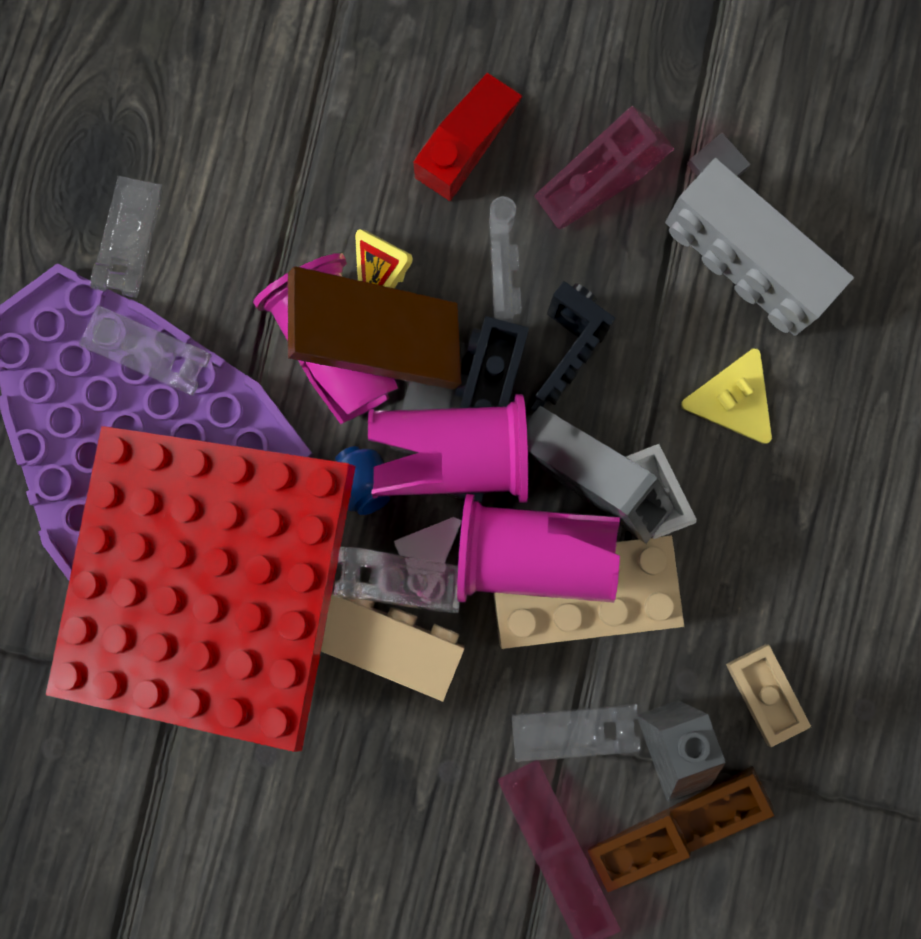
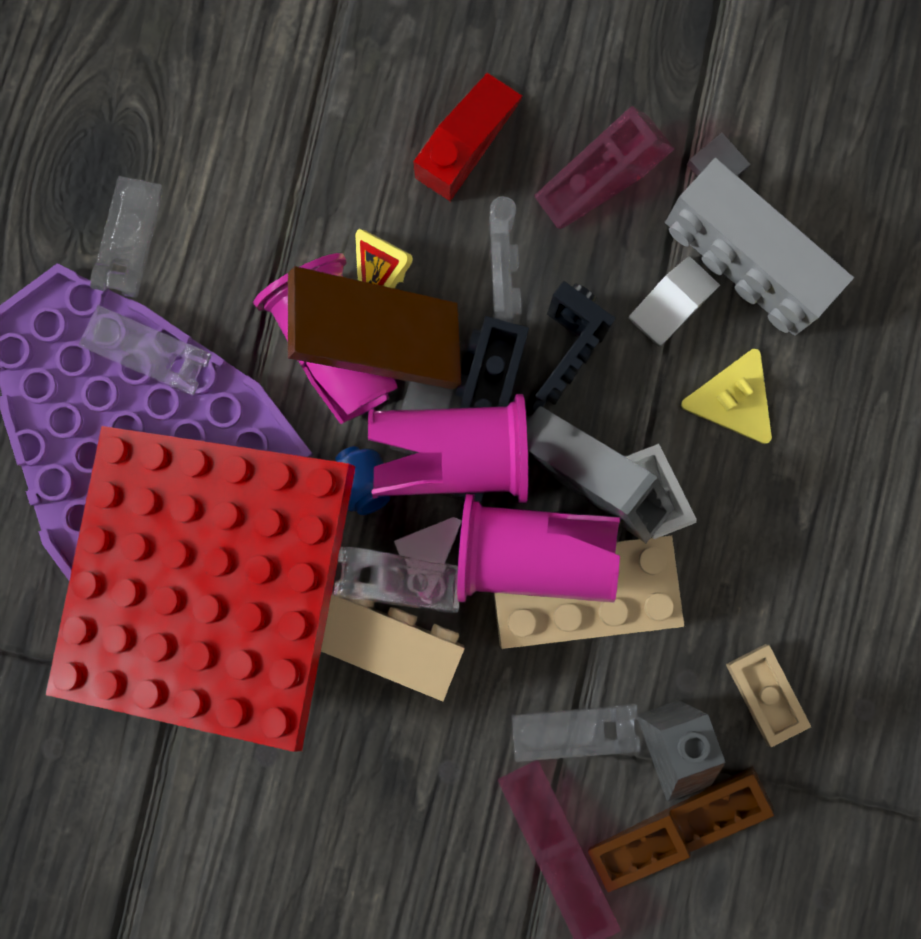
none -> white slope [628,256,720,348]

